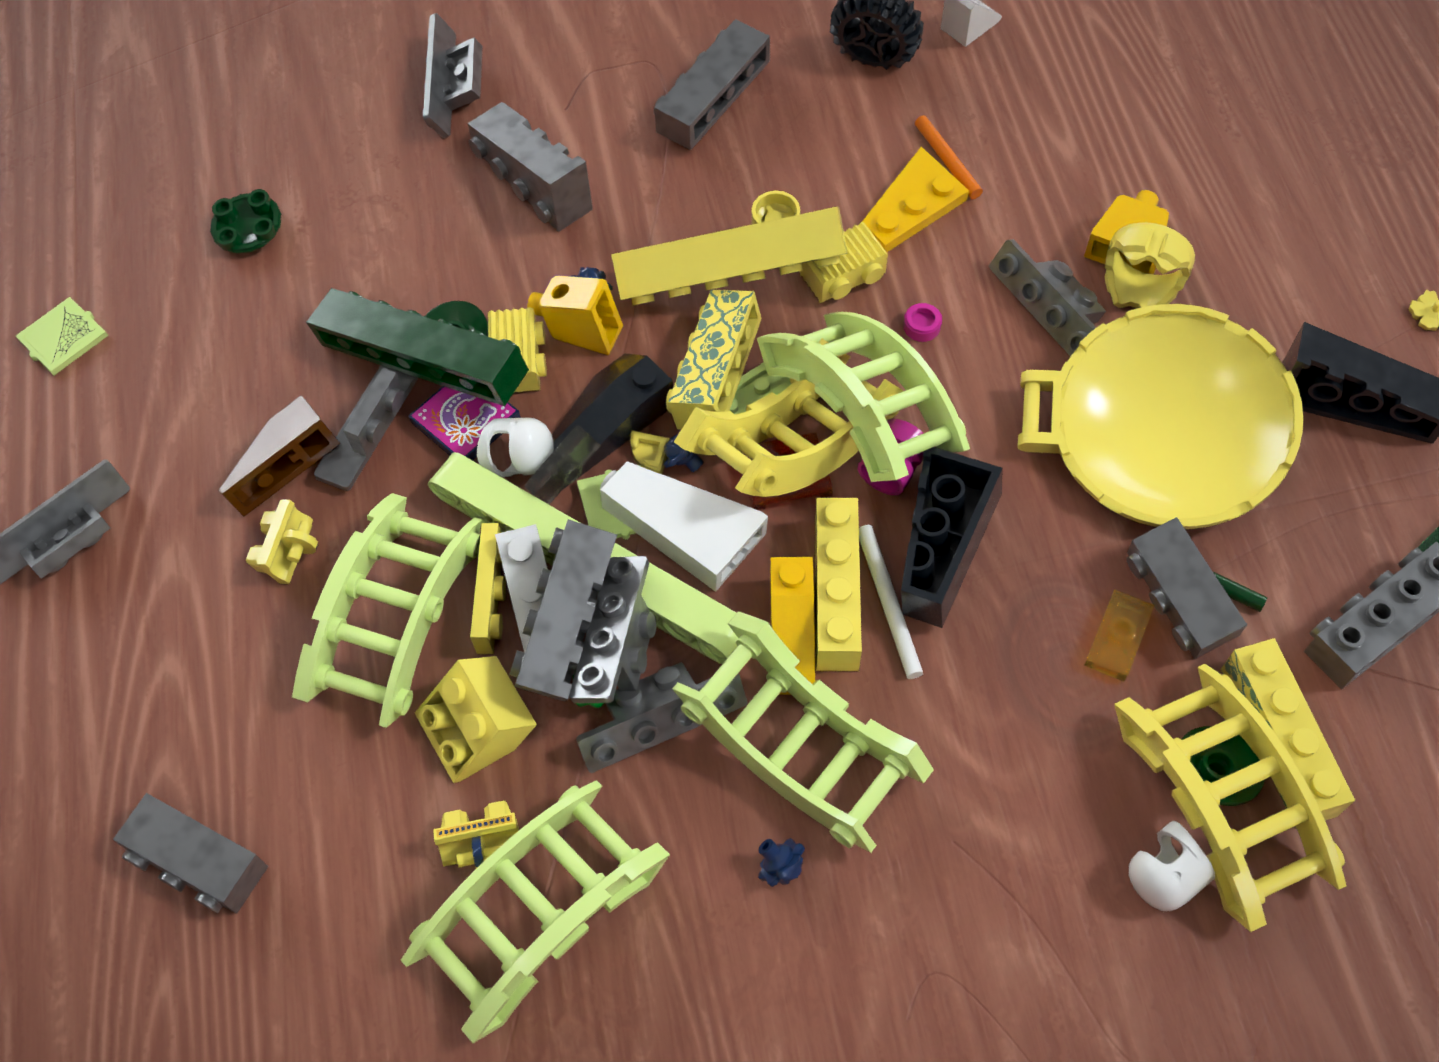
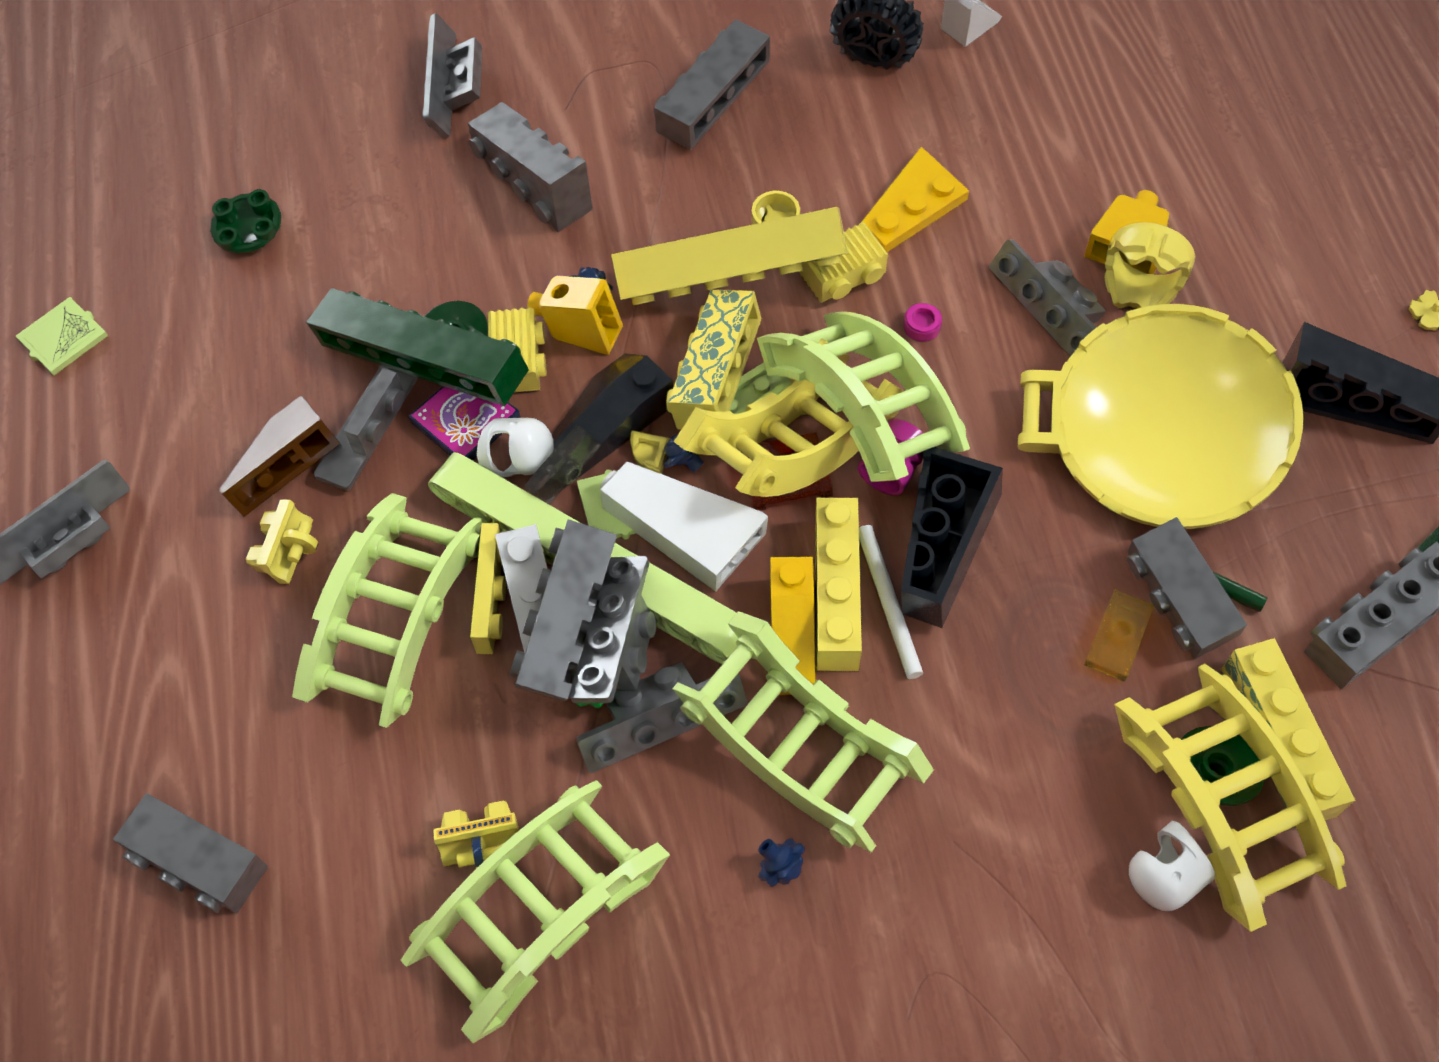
light yellow slope [415,656,537,783] -> none
orange bar [915,115,983,199] -> none

